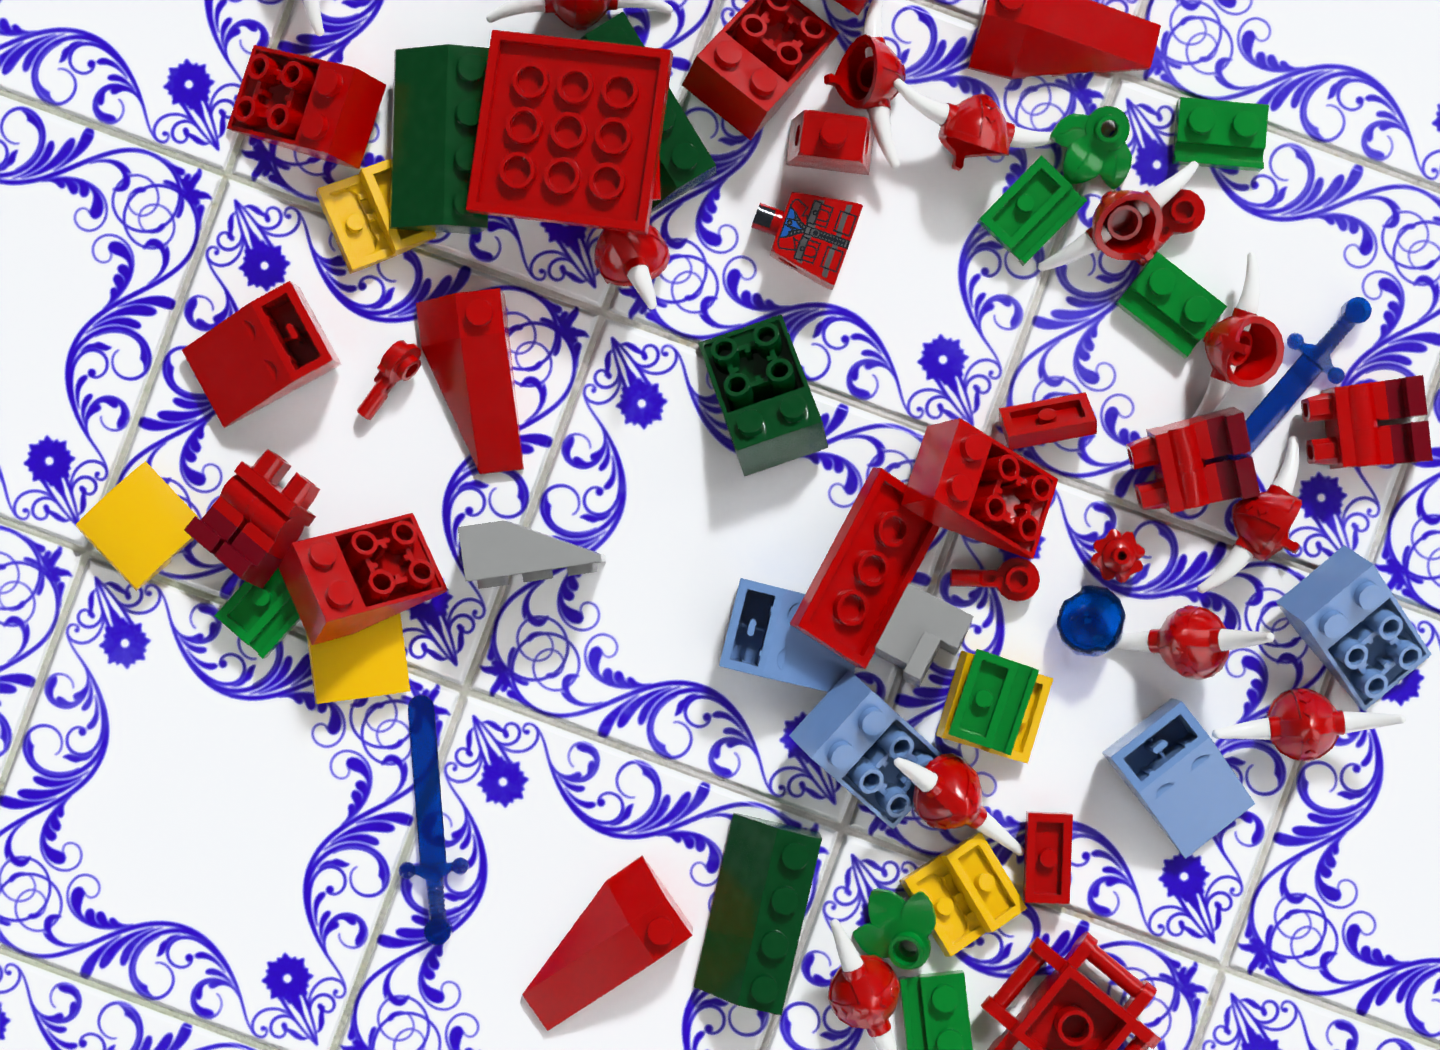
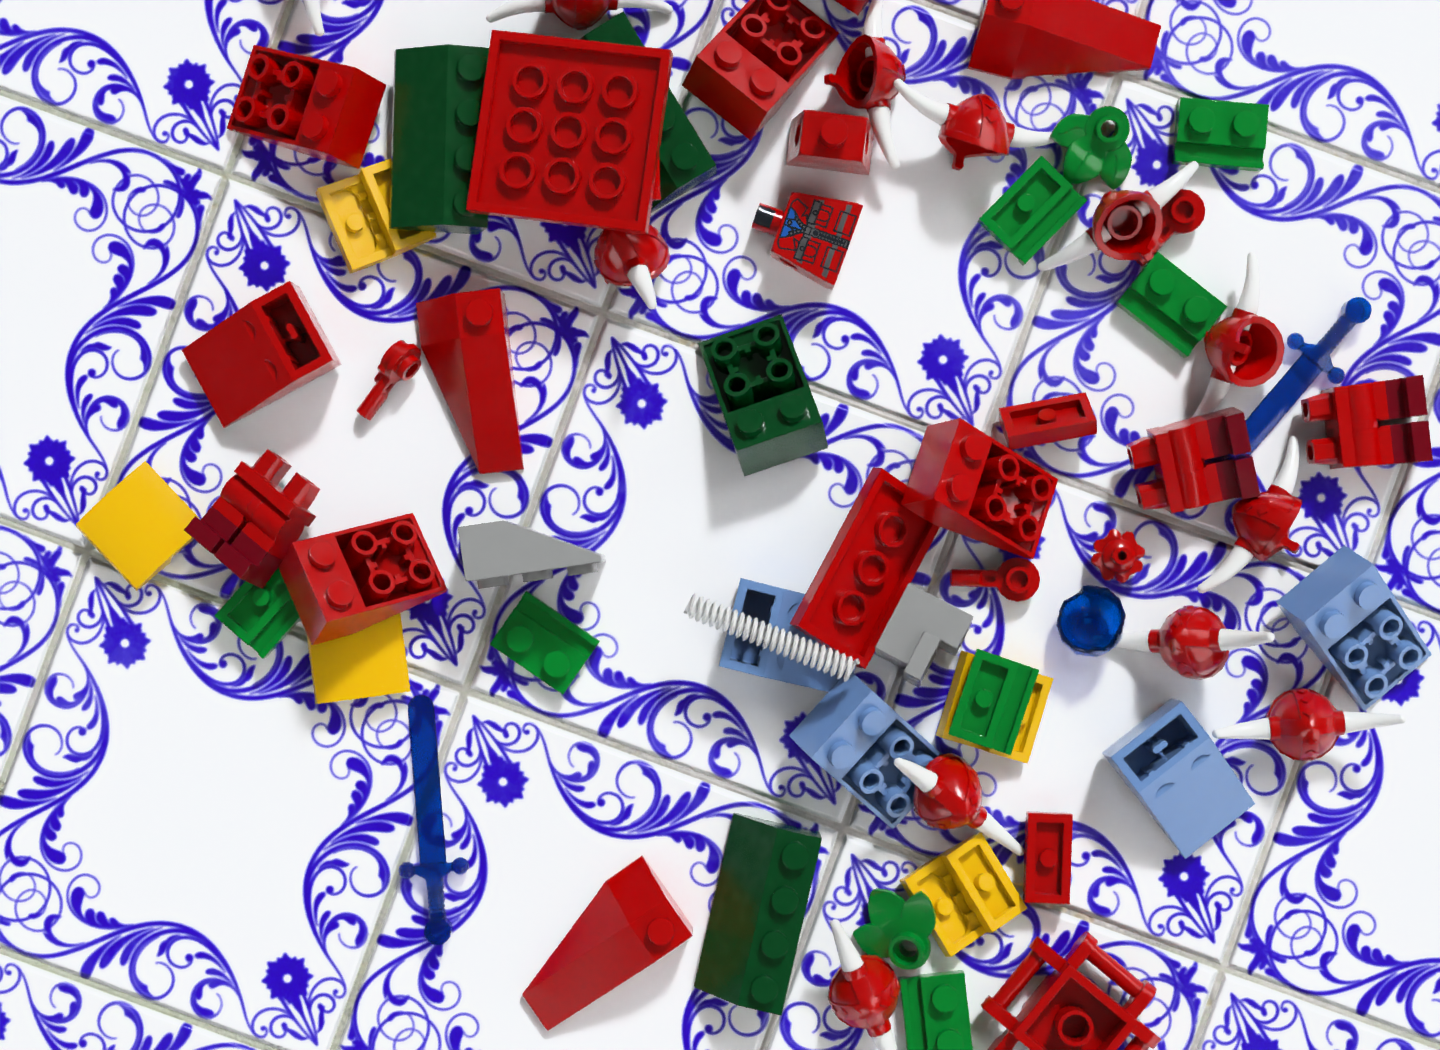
none -> green plate [490,591,600,695]
none -> white piece [683,593,860,682]

